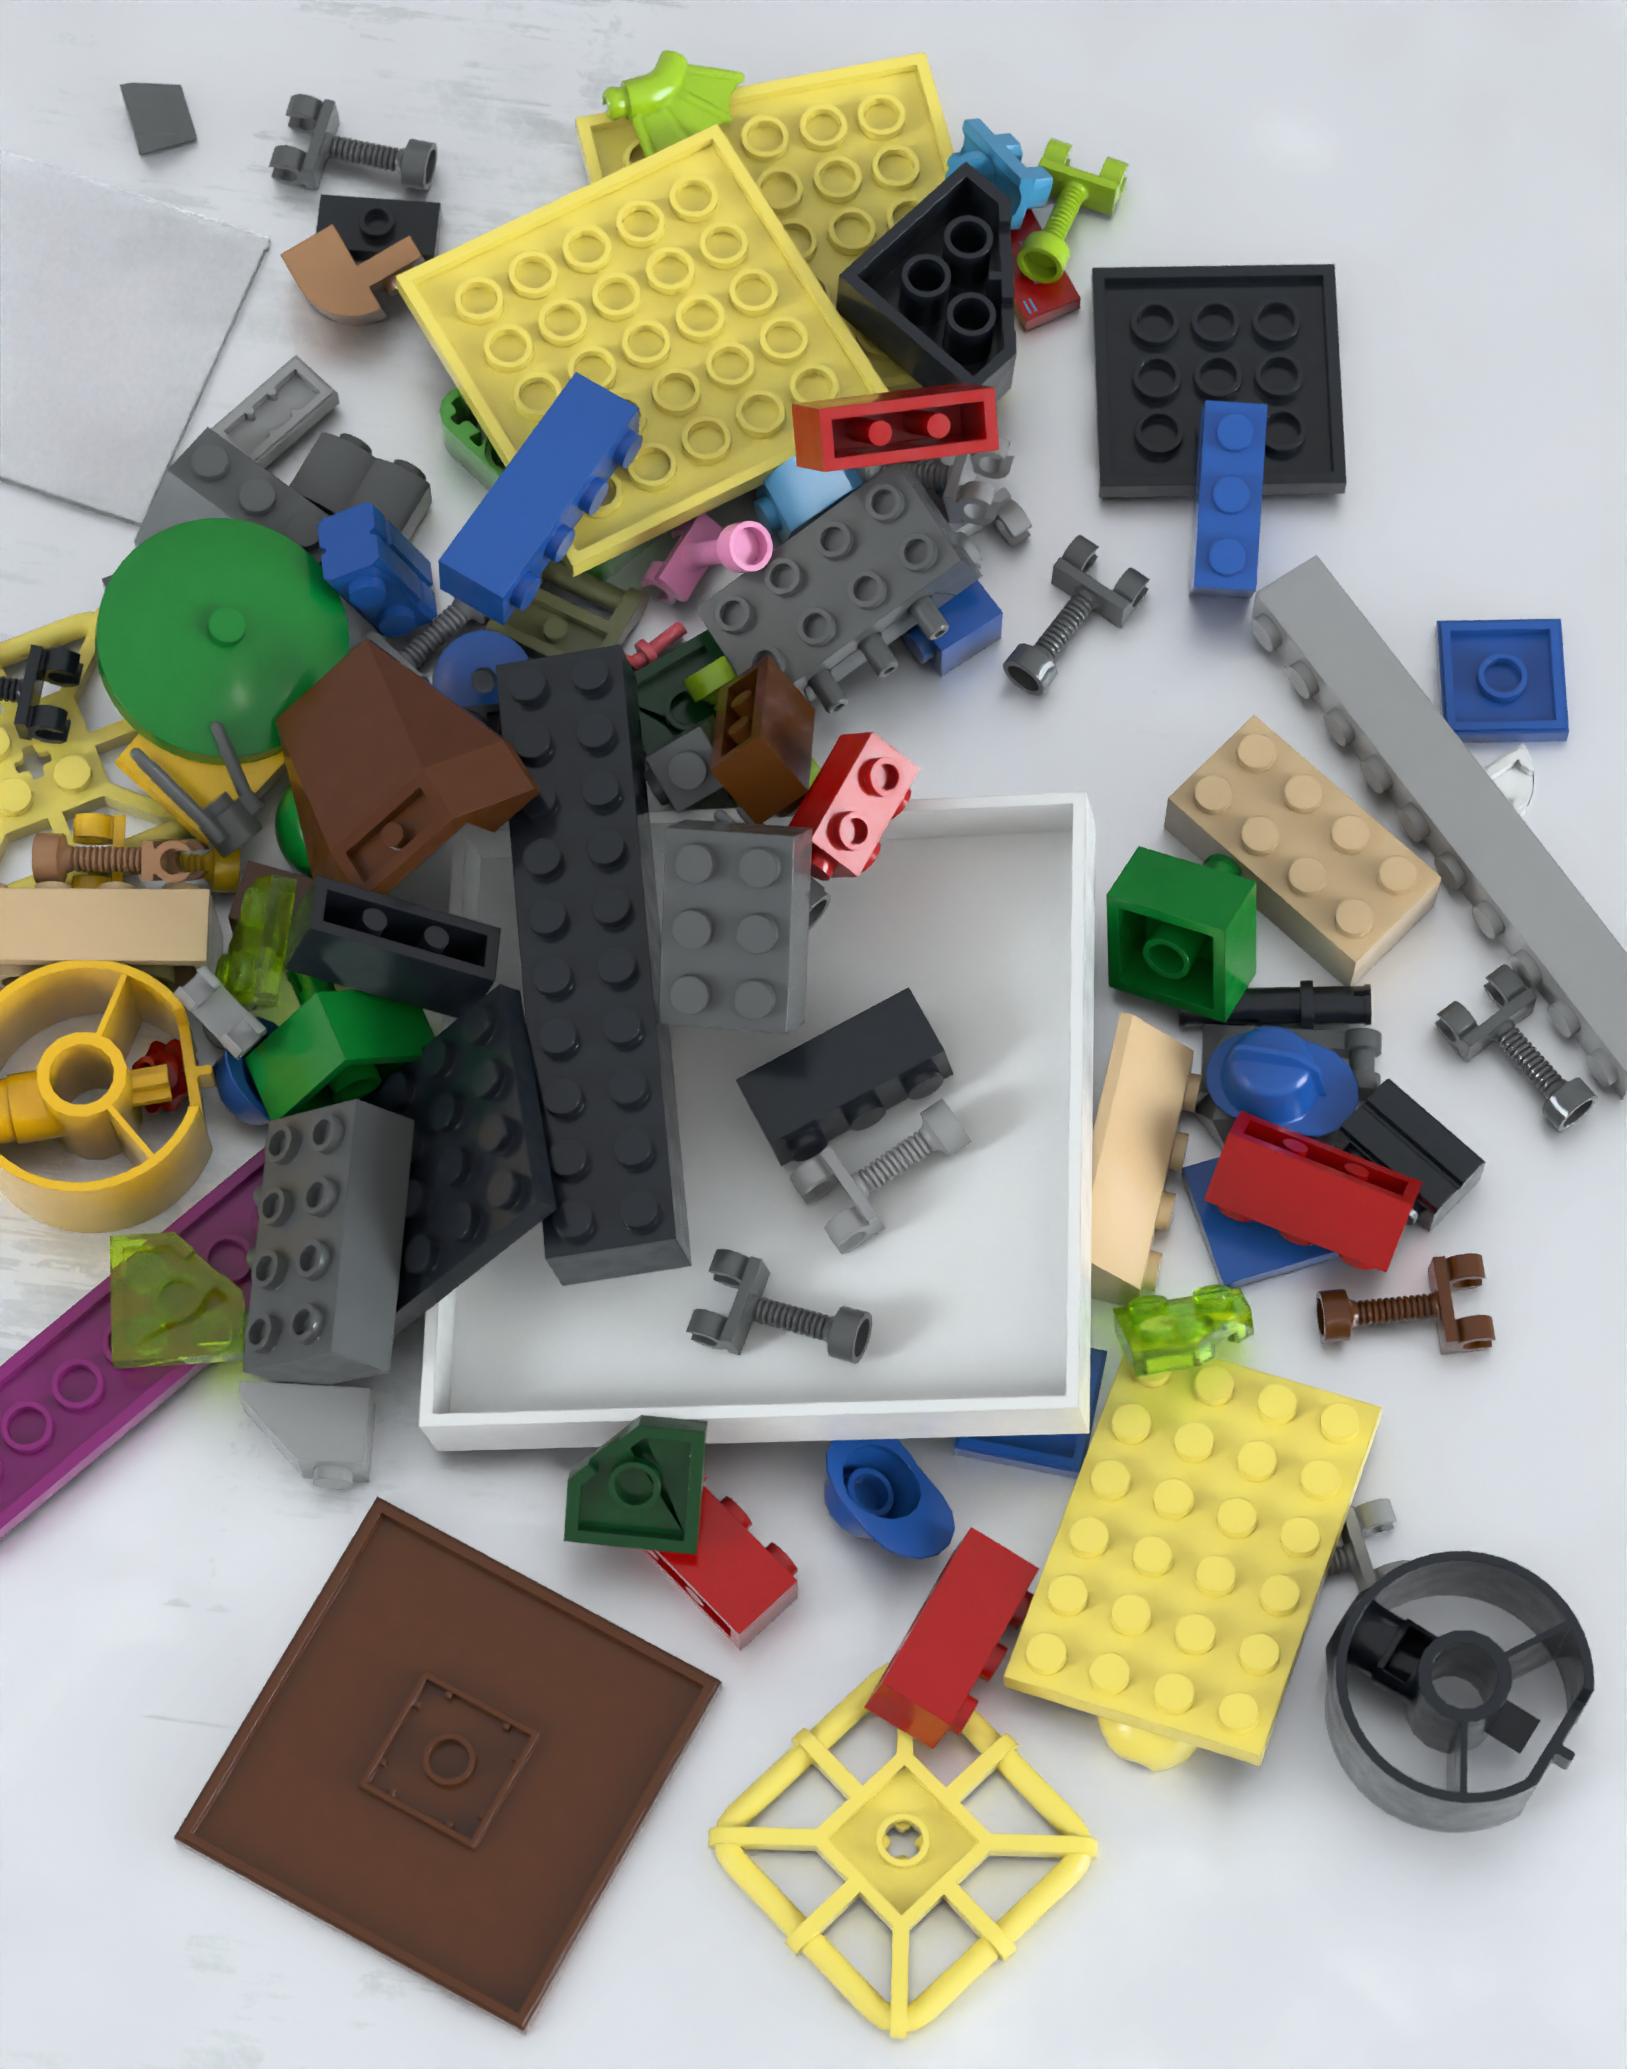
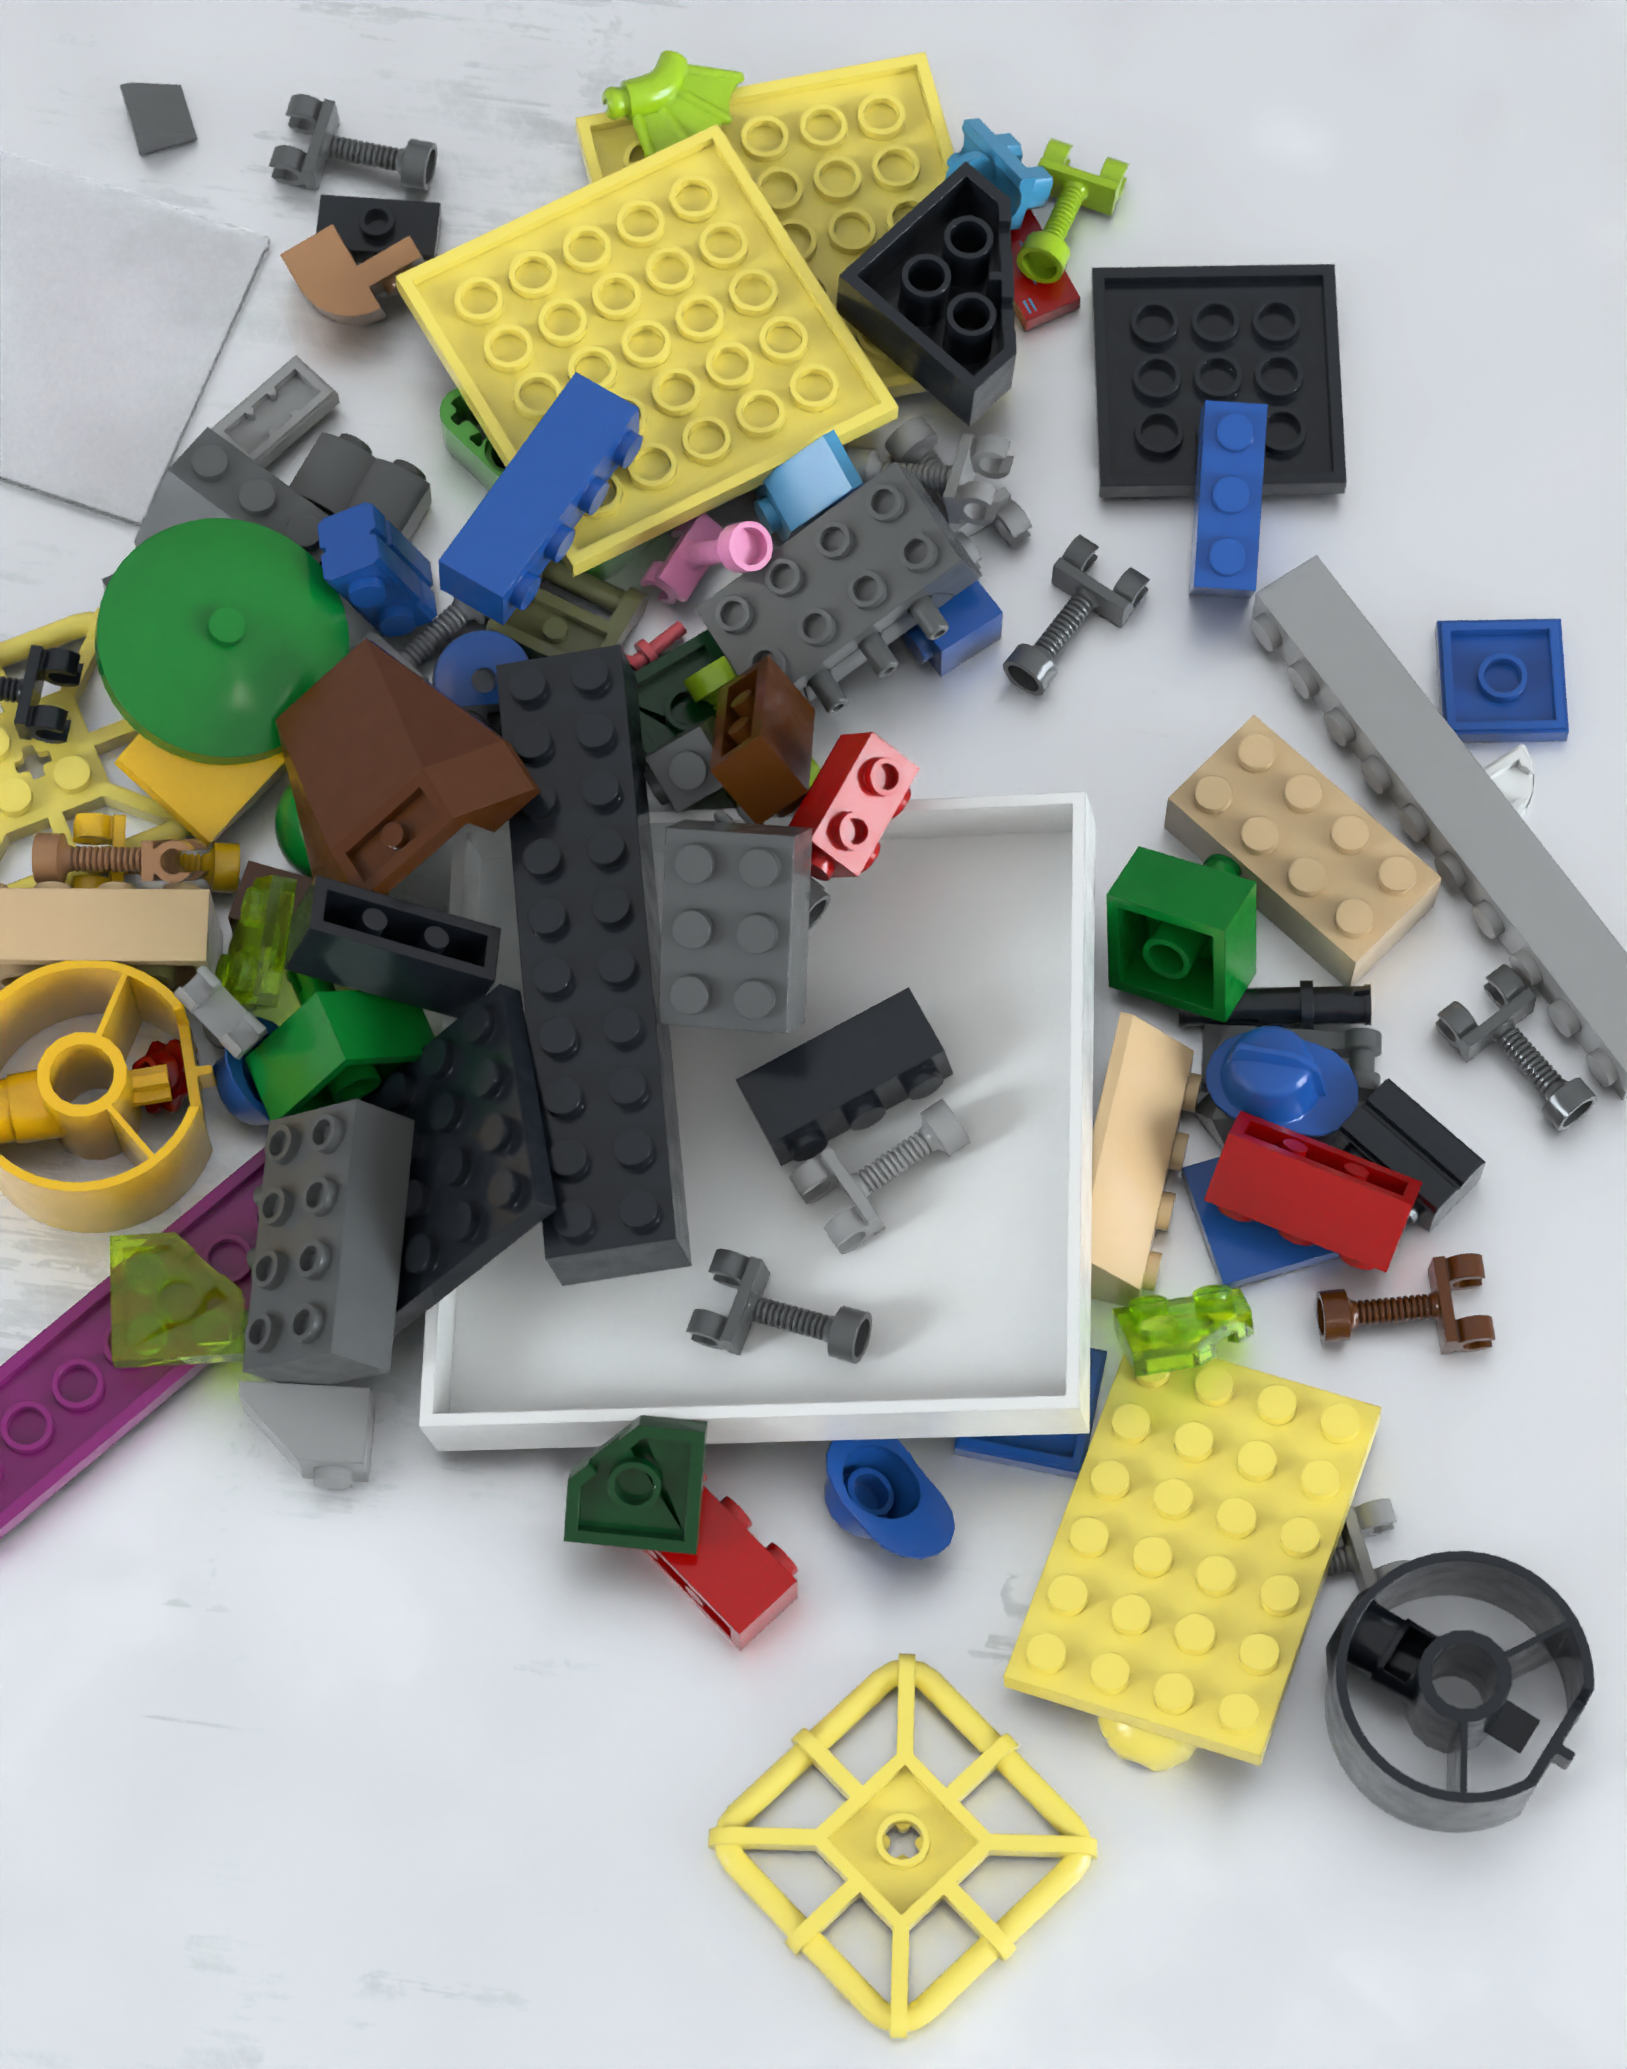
dark grey plant [130,721,264,858] -> none
reddish brown tile [174,1496,722,2036] -> none
red brick [792,383,999,472] -> none
red brick [864,1527,1039,1749] -> none

